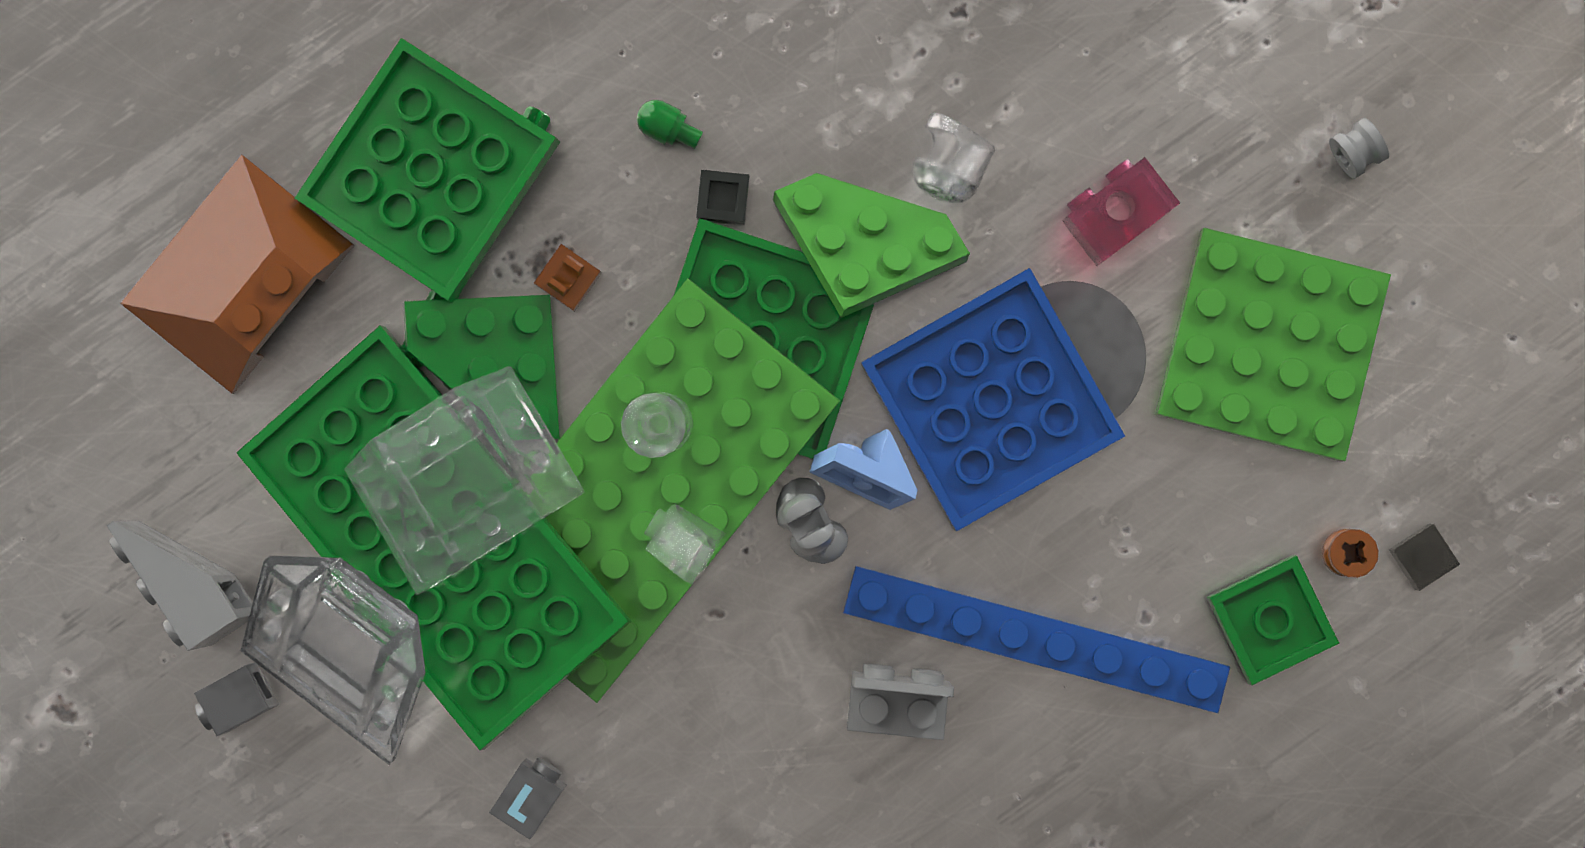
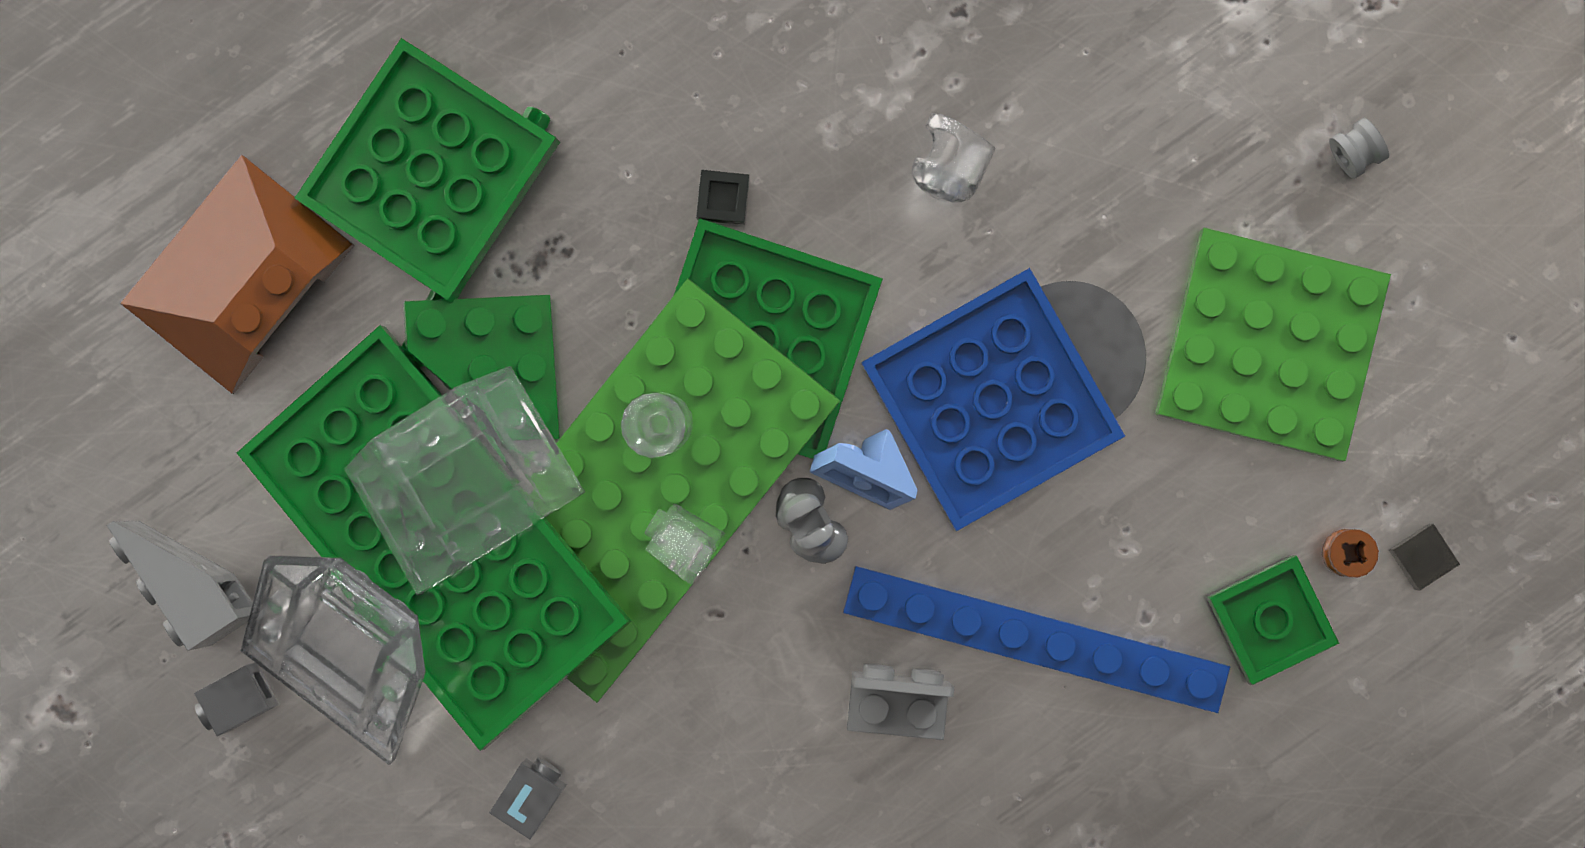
dark orange tile [534,244,602,312] -> none
green cylinder [637,100,703,149] -> none
bright green plate [773,173,970,318] -> none
clear pink brick [1062,157,1180,266] -> none

